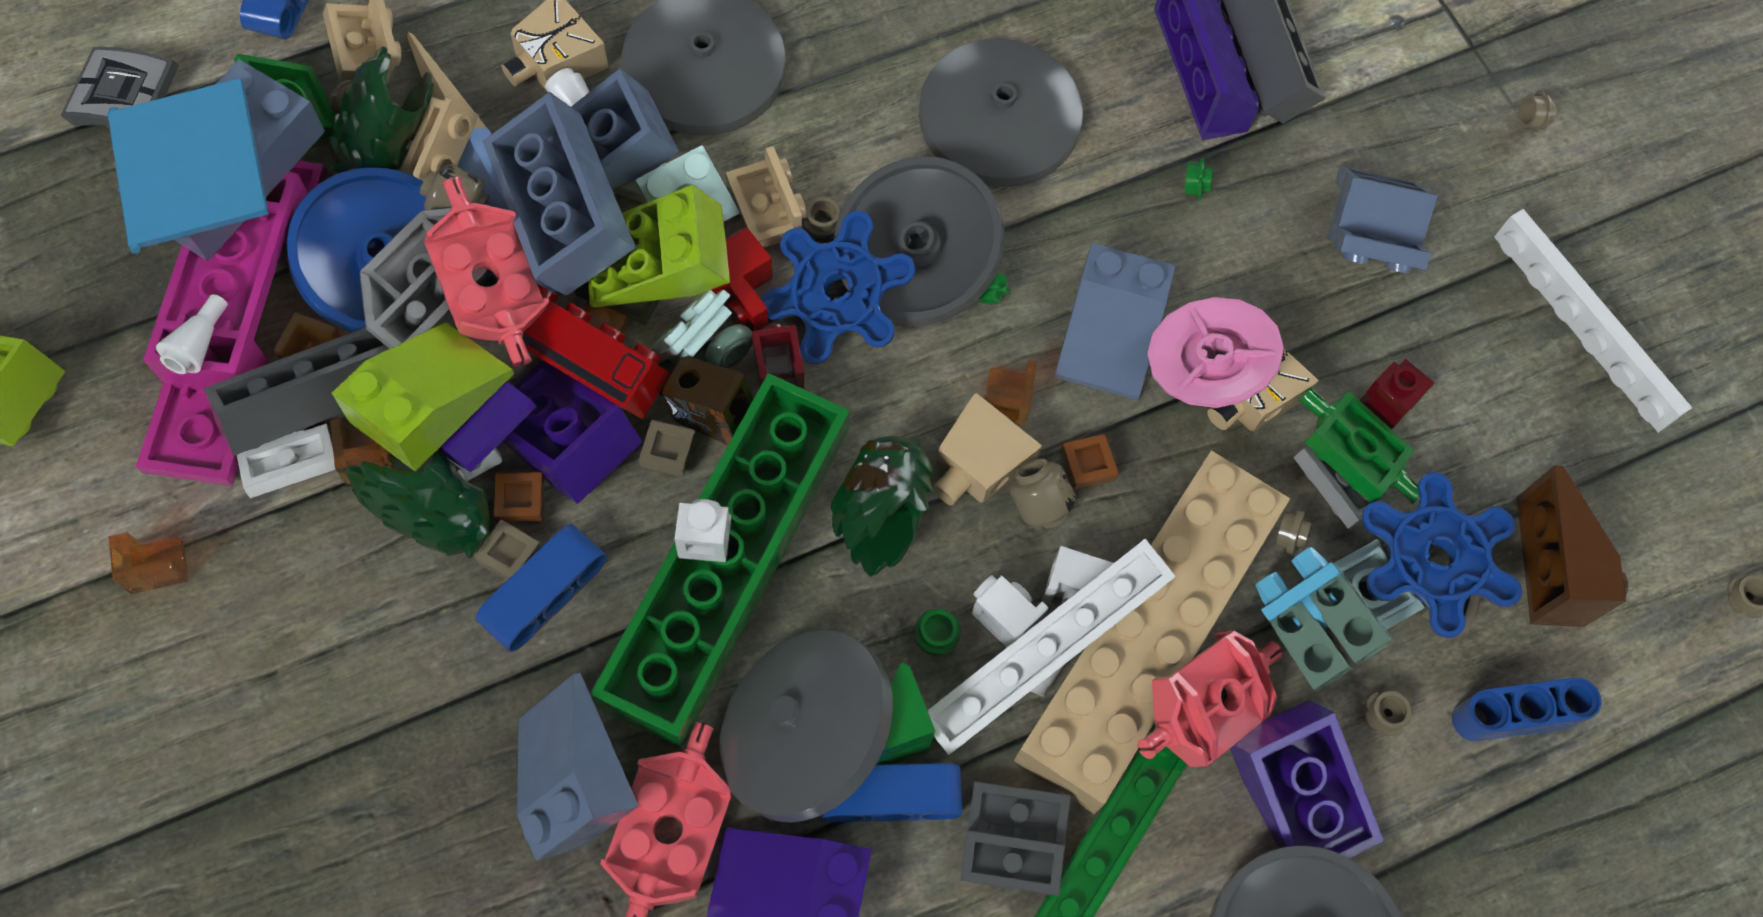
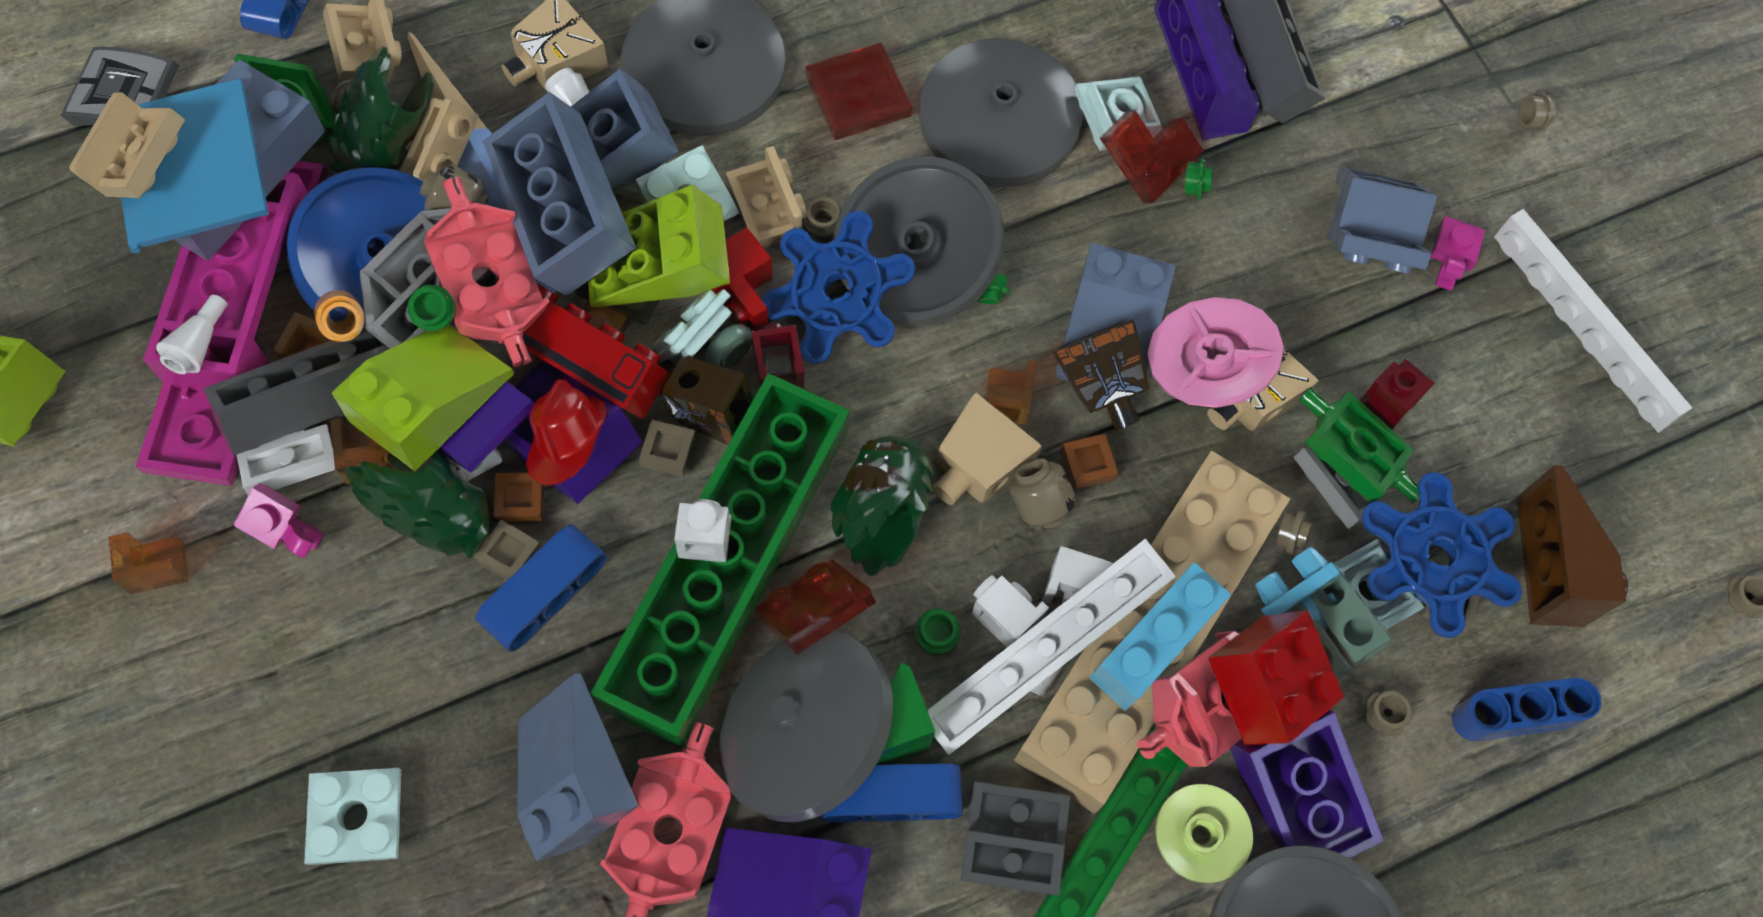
none -> tan bracket [69,92,185,198]
none -> dark pink plate [233,483,324,558]
none -> light aqua piece [304,768,401,865]
none -> light orange brick [314,290,365,342]
none -> green plate [408,285,456,332]
none -> red piece [526,379,607,486]
none -> clear red plate [755,559,877,655]
none -> clear red plate [806,42,912,141]
none -> torso [1051,319,1149,430]
none -> light aqua piece [1073,76,1166,151]
none -> medium azure brick [1089,562,1231,711]
none -> clear red plate [1100,110,1203,204]
none -> yellowish green dish [1155,784,1253,884]
none -> red brick [1208,610,1344,745]
none -> dark pink plate [1430,216,1485,291]

